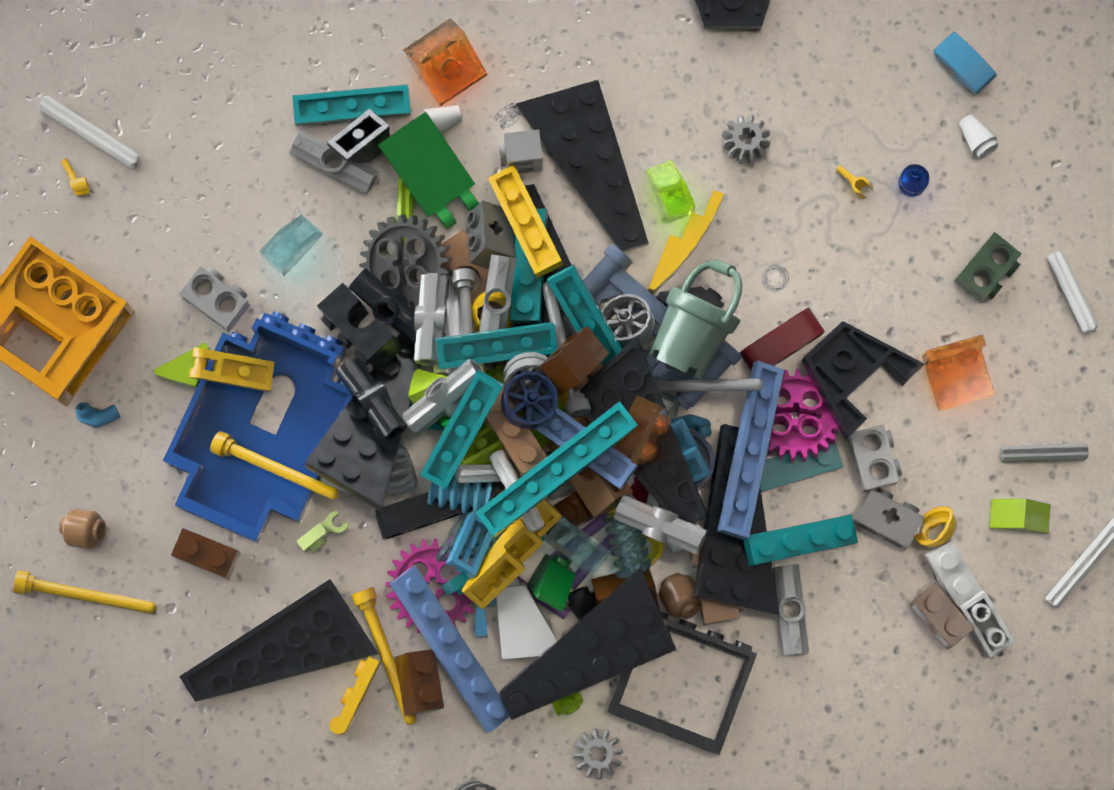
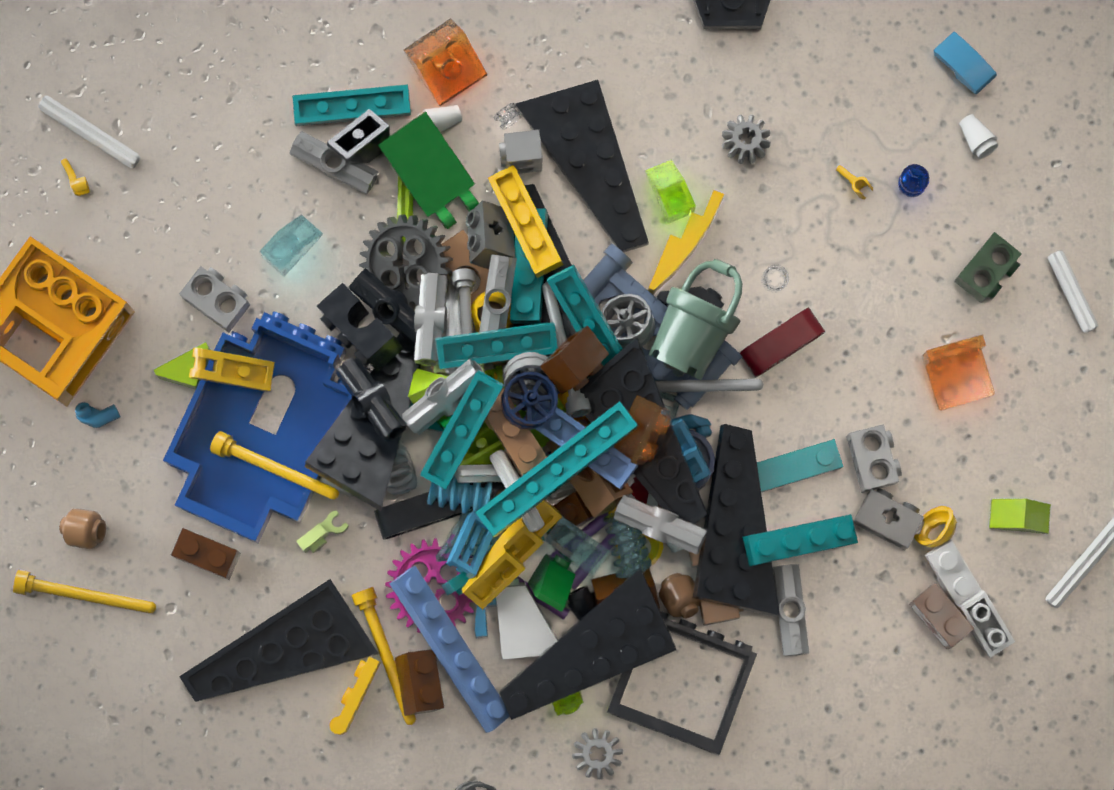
medium blue plate [717,361,784,540] -> none
dark pink gear [768,369,840,463] -> none
black wing [802,321,925,441] -> none
light grey axle [1000,444,1089,463] -> none

